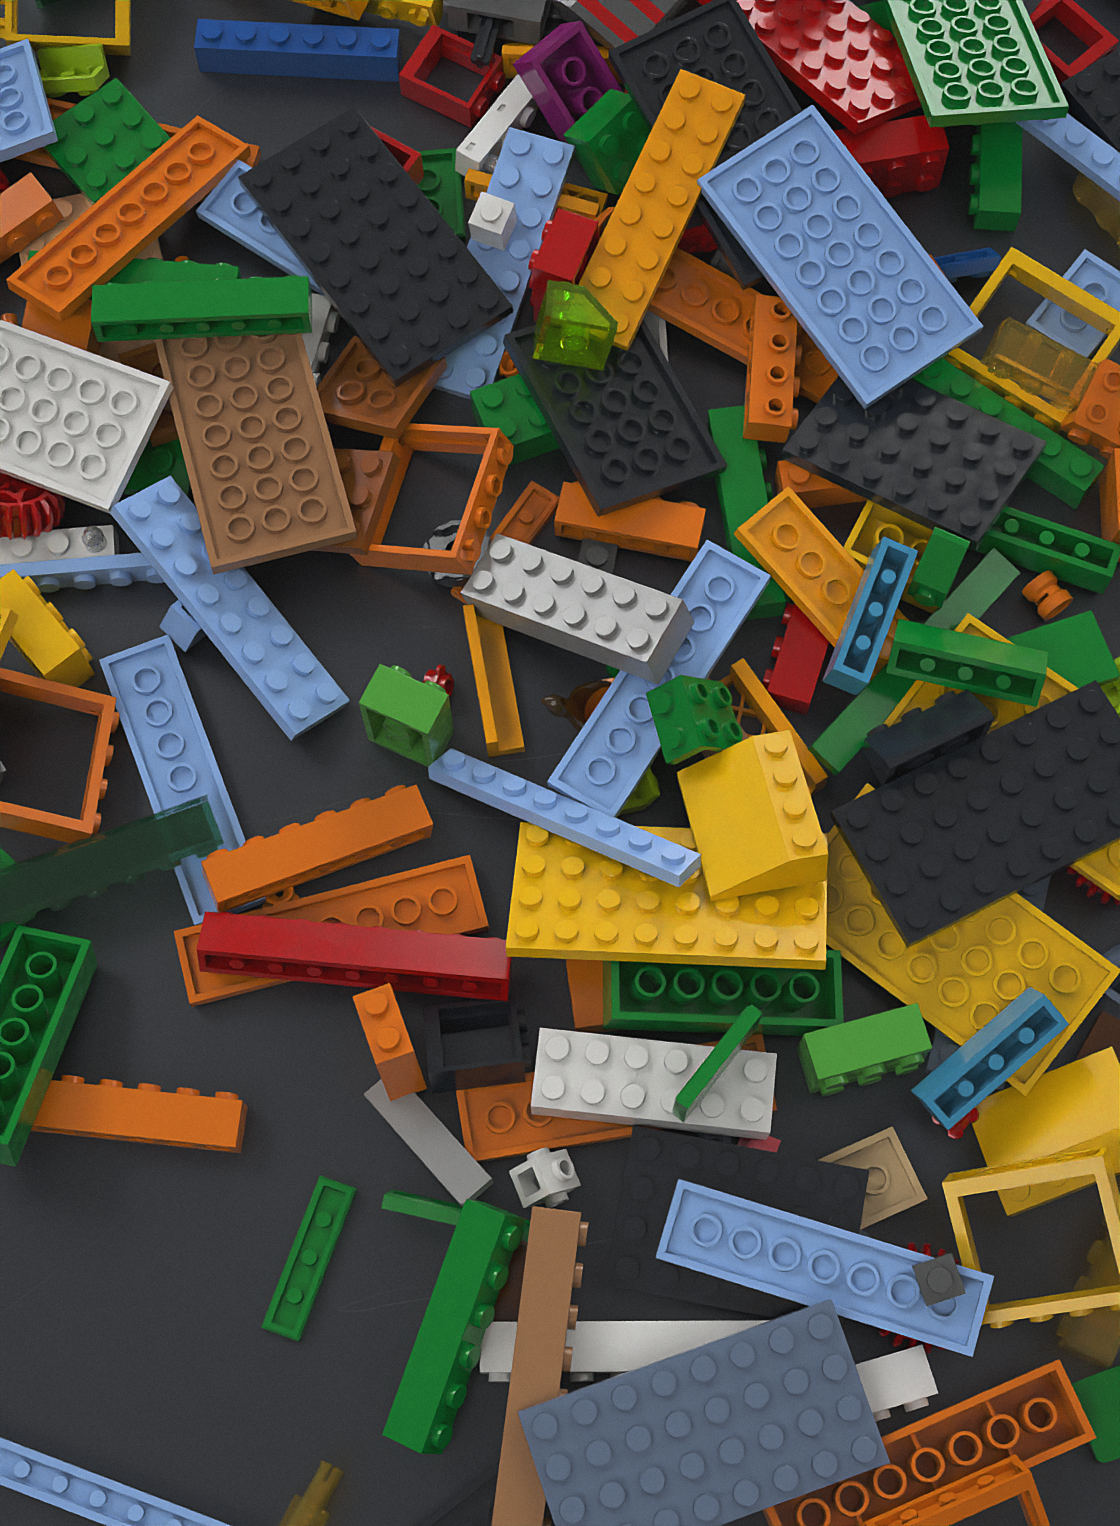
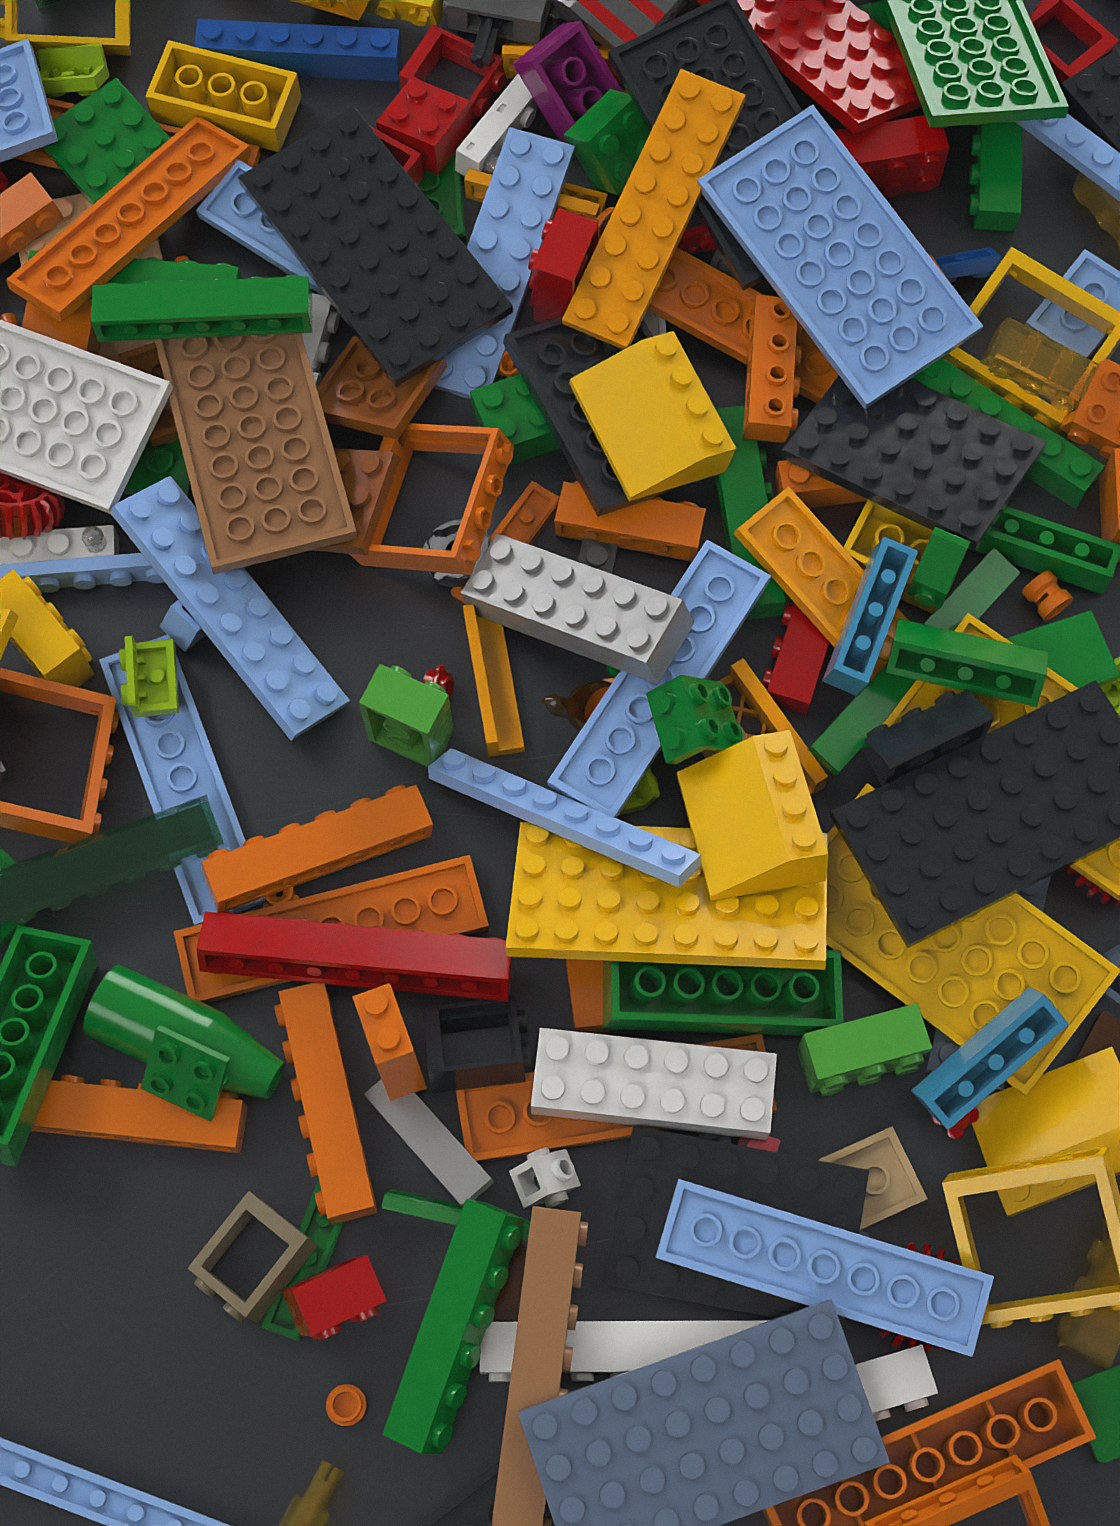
white brick [468,191,517,251] -> none
clear neon green slope [533,280,618,370] -> none
green tile [672,1004,763,1123] -> none
dark grey plate [912,1253,966,1306] -> none
none -> green piece [83,964,285,1122]
none -> lime bracket [119,636,179,718]
none -> yellow brick [145,40,301,152]
none -> dark tan window [187,1191,318,1323]
none -> orange brick [274,983,378,1225]
none -> red brick [281,1255,387,1340]
none -> orange plate [326,1384,367,1426]
none -> red brick [376,77,473,175]
none -> yellow slope [569,331,736,501]

